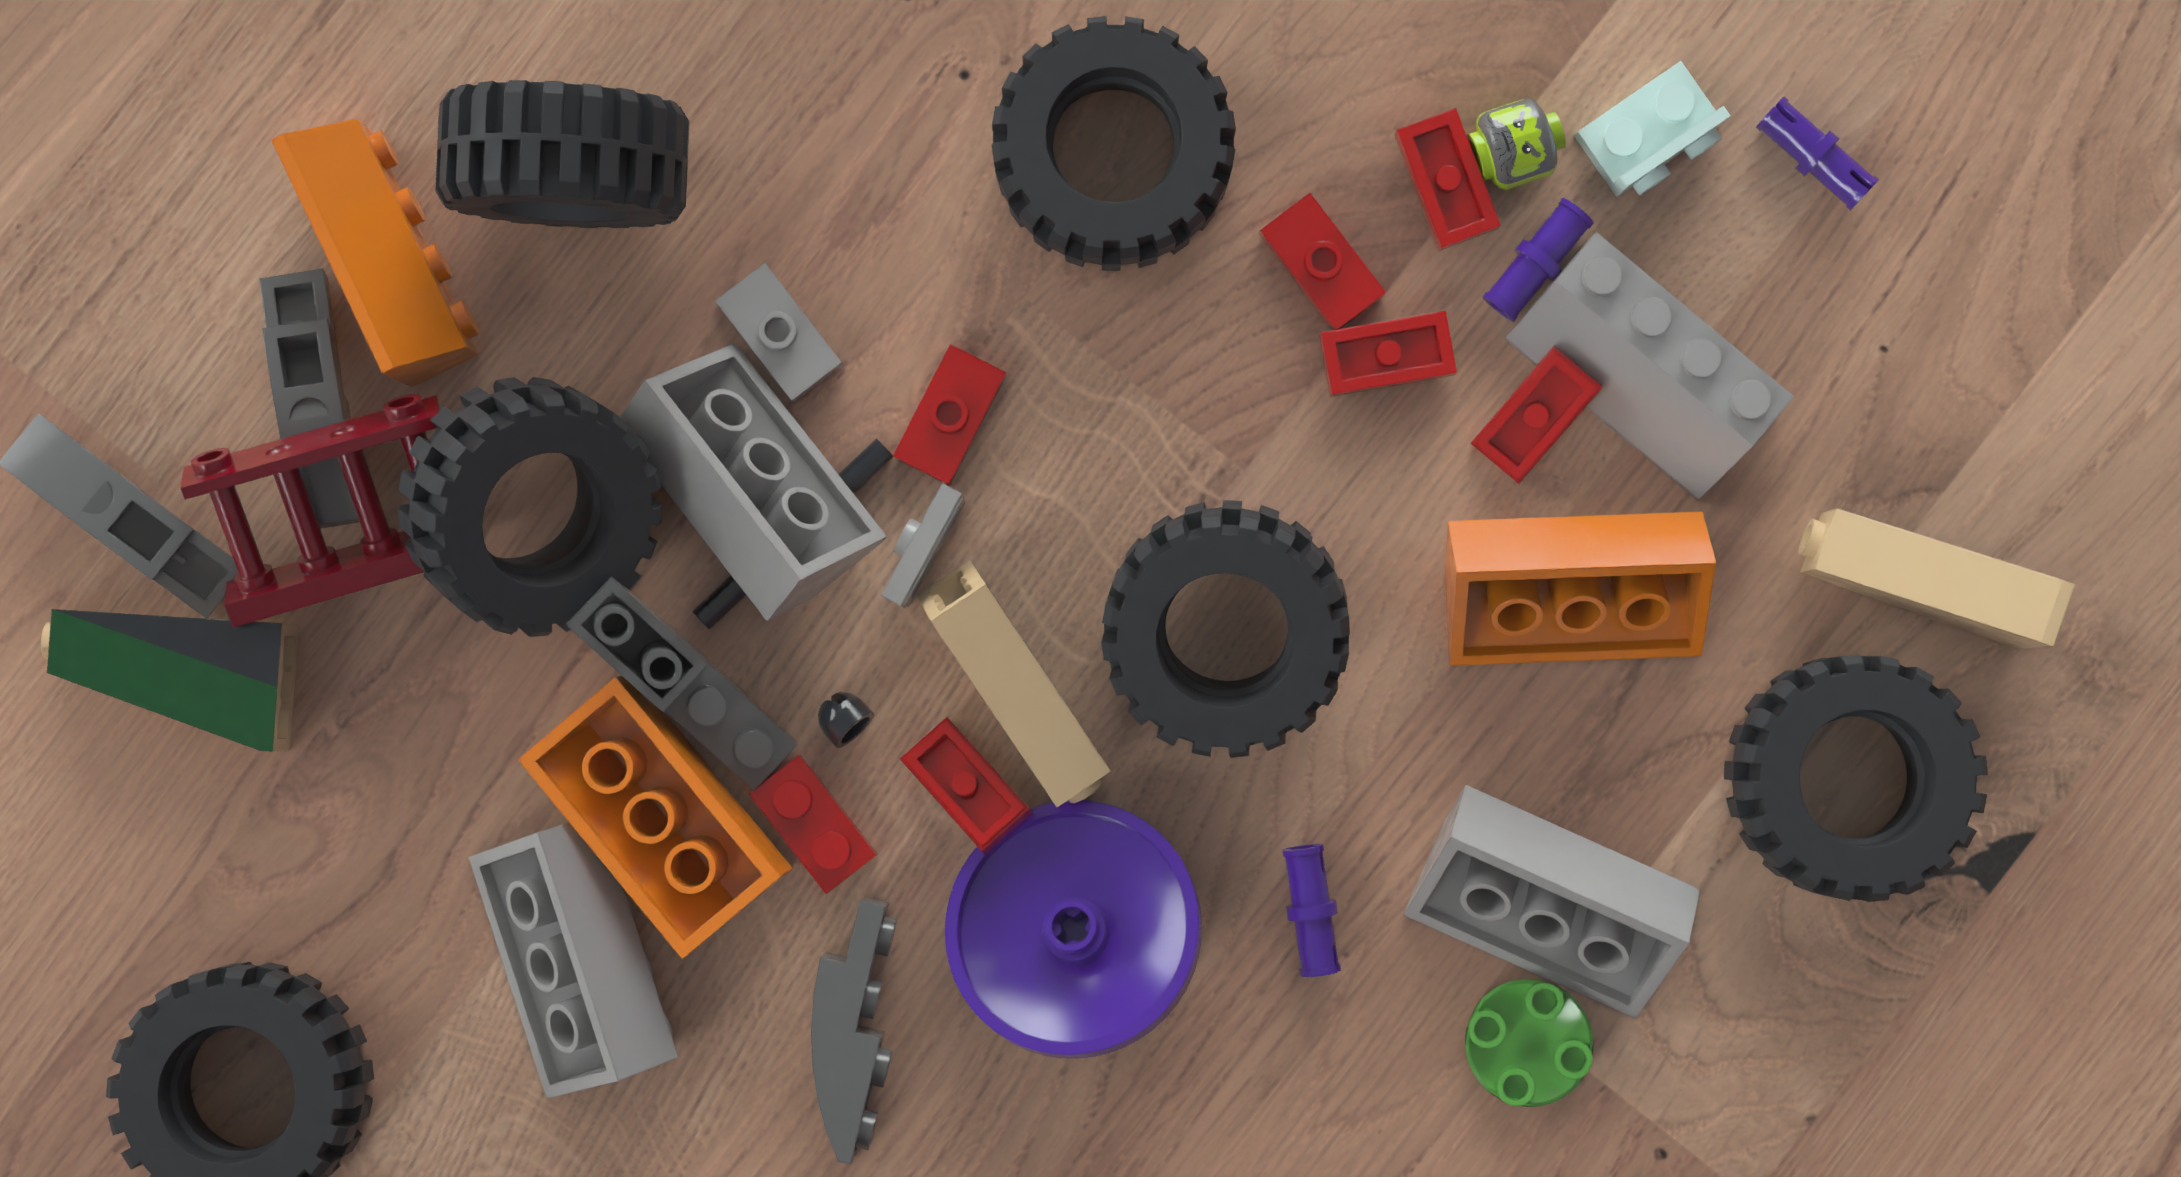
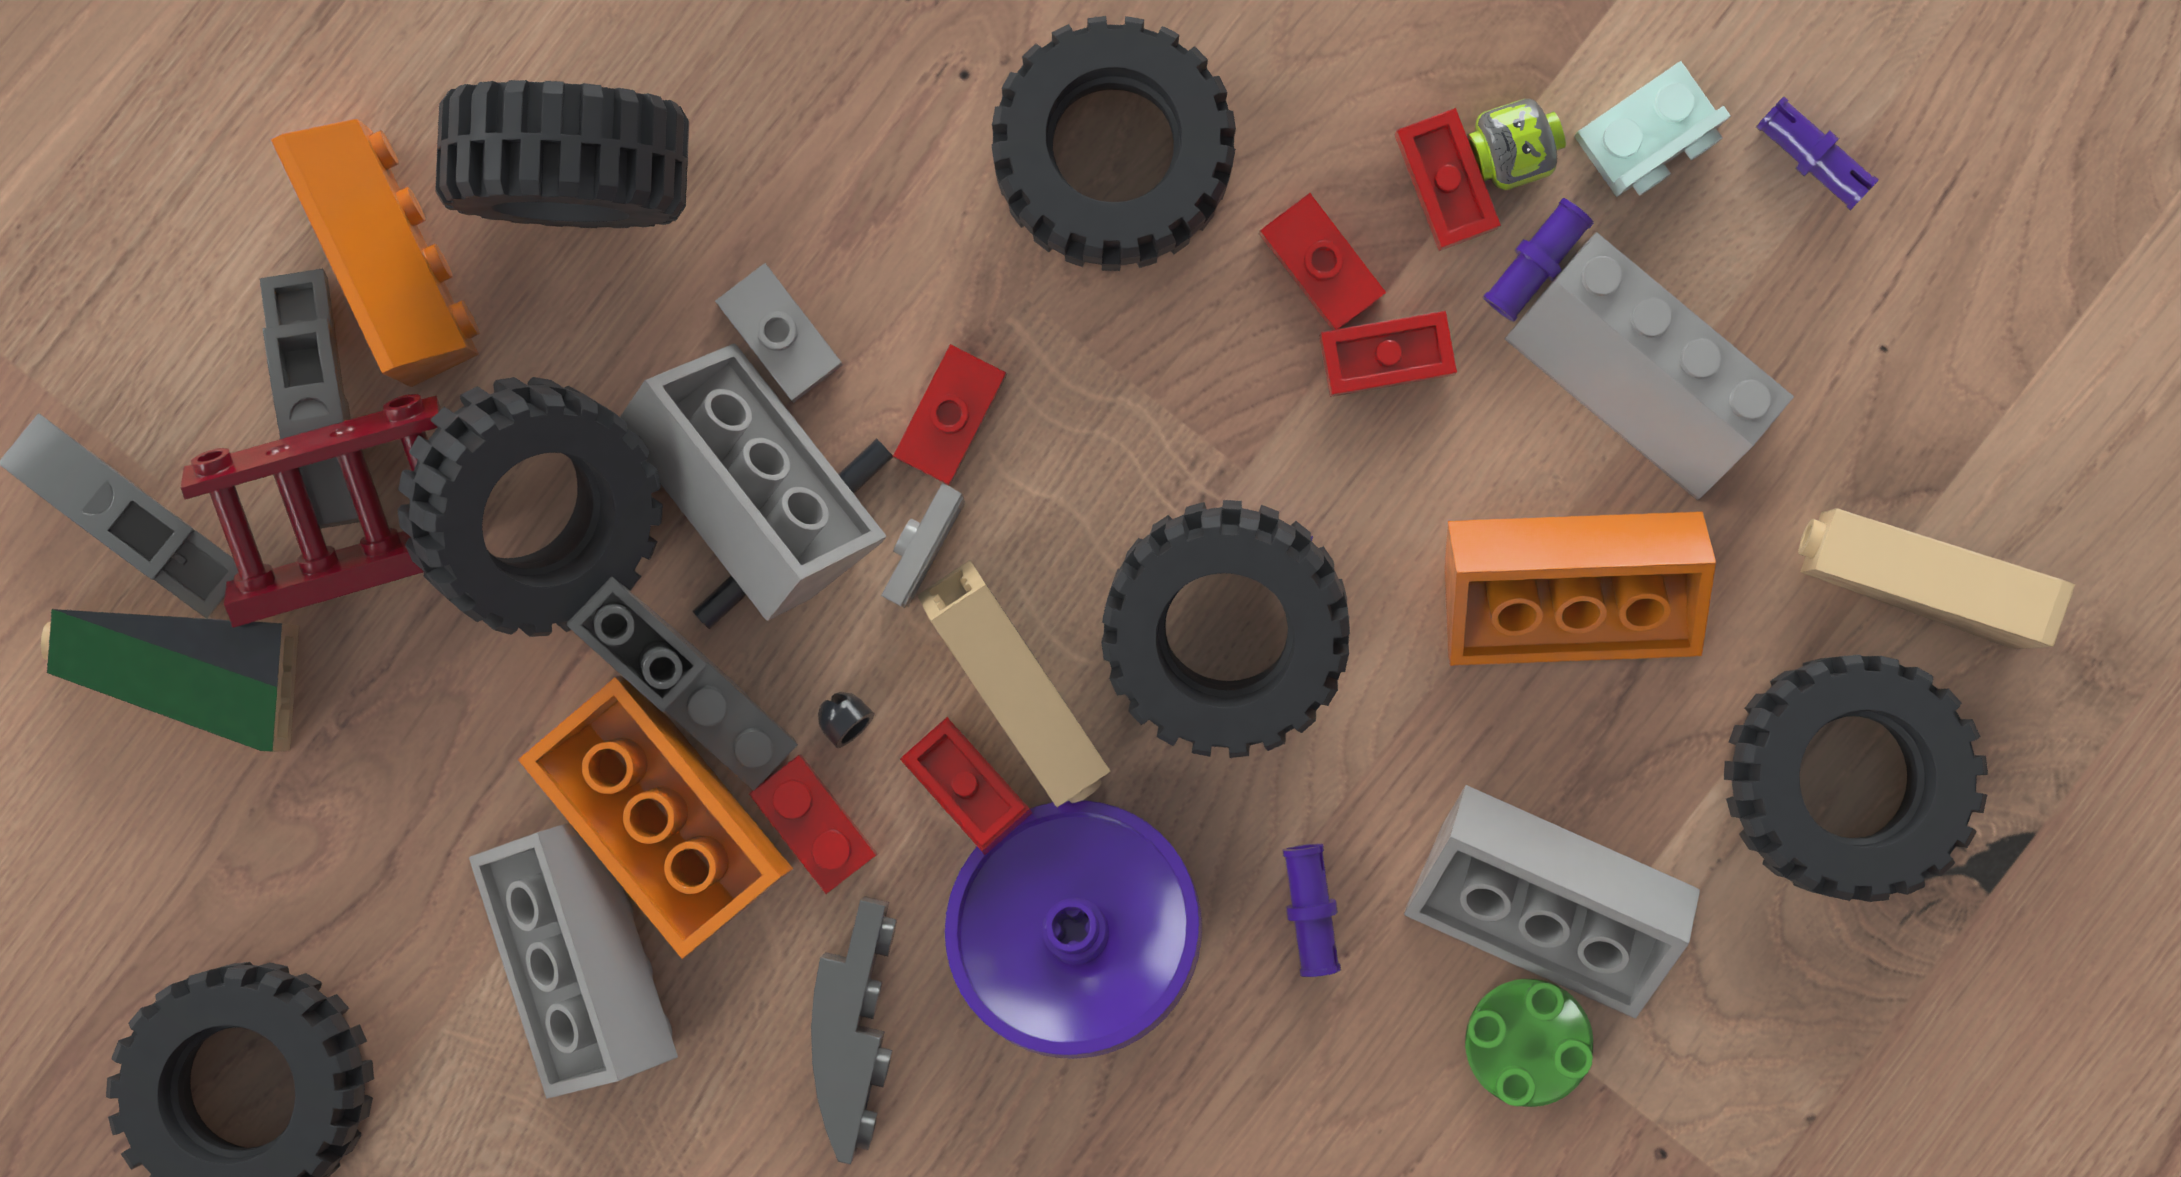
red plate [1471,345,1603,484] -> none

